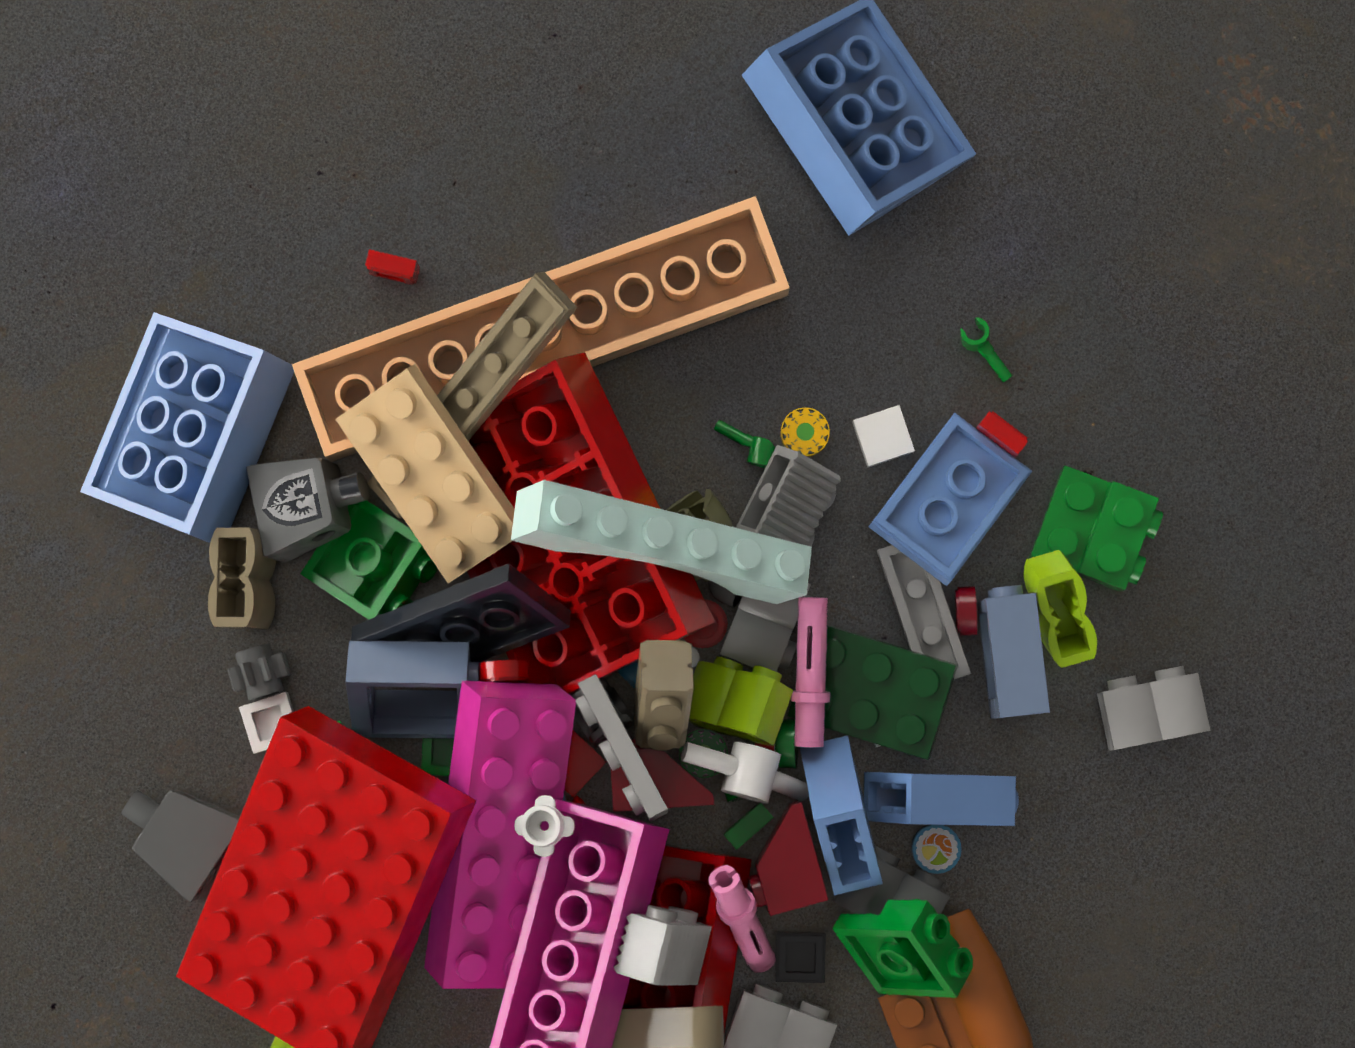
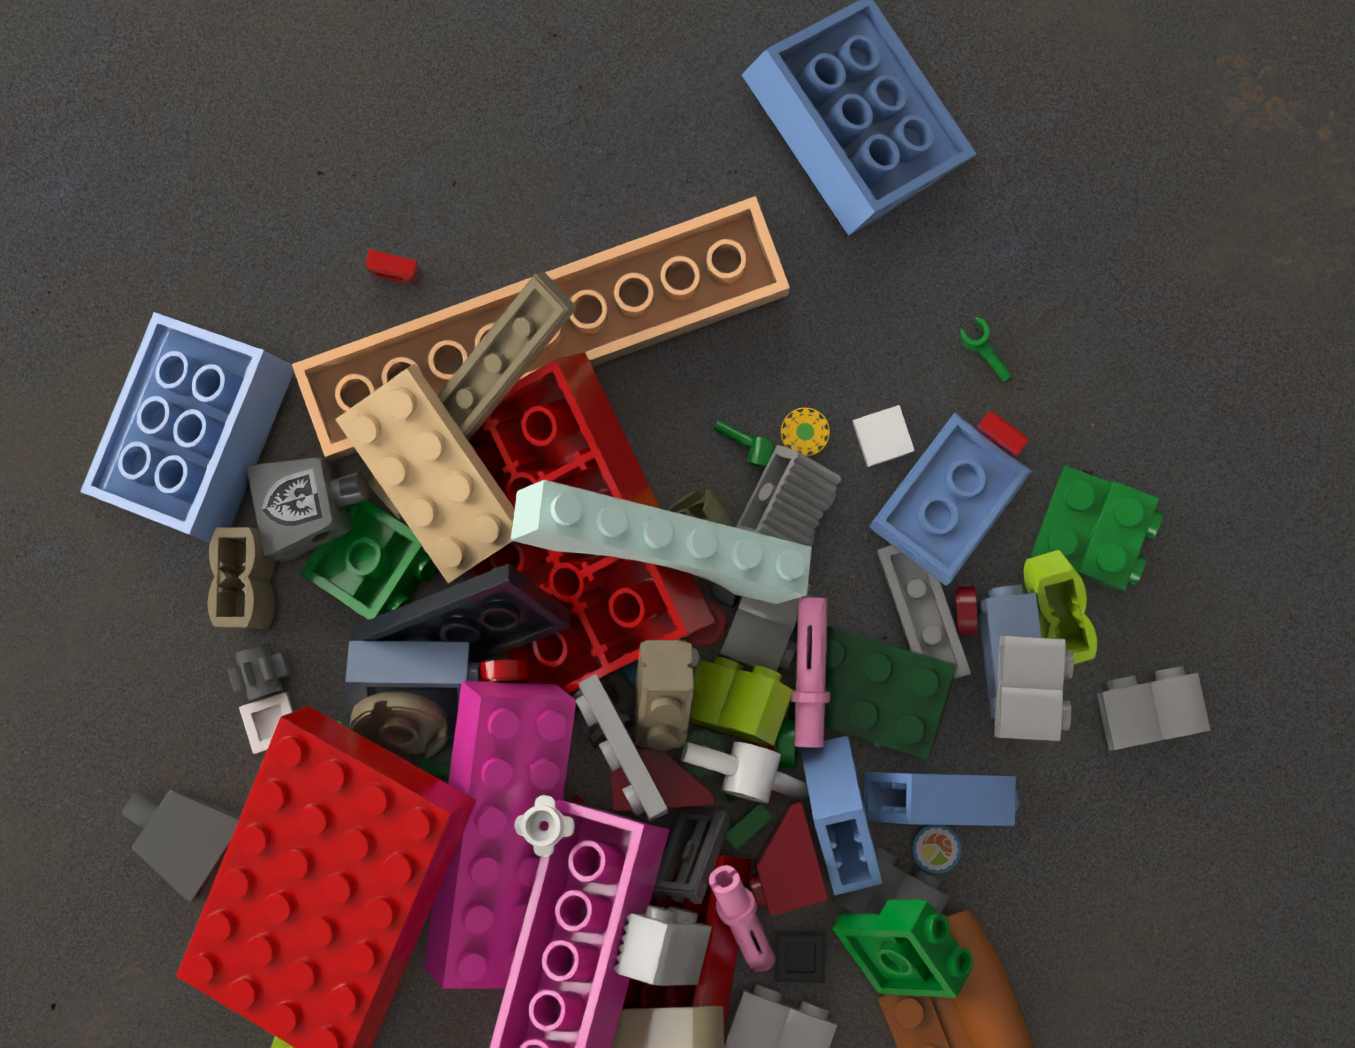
red tile [564,730,607,797] -> none
none -> dark tan tile [349,692,450,760]
none -> dark grey tile [653,807,731,904]
none -> light grey brick [995,636,1074,741]

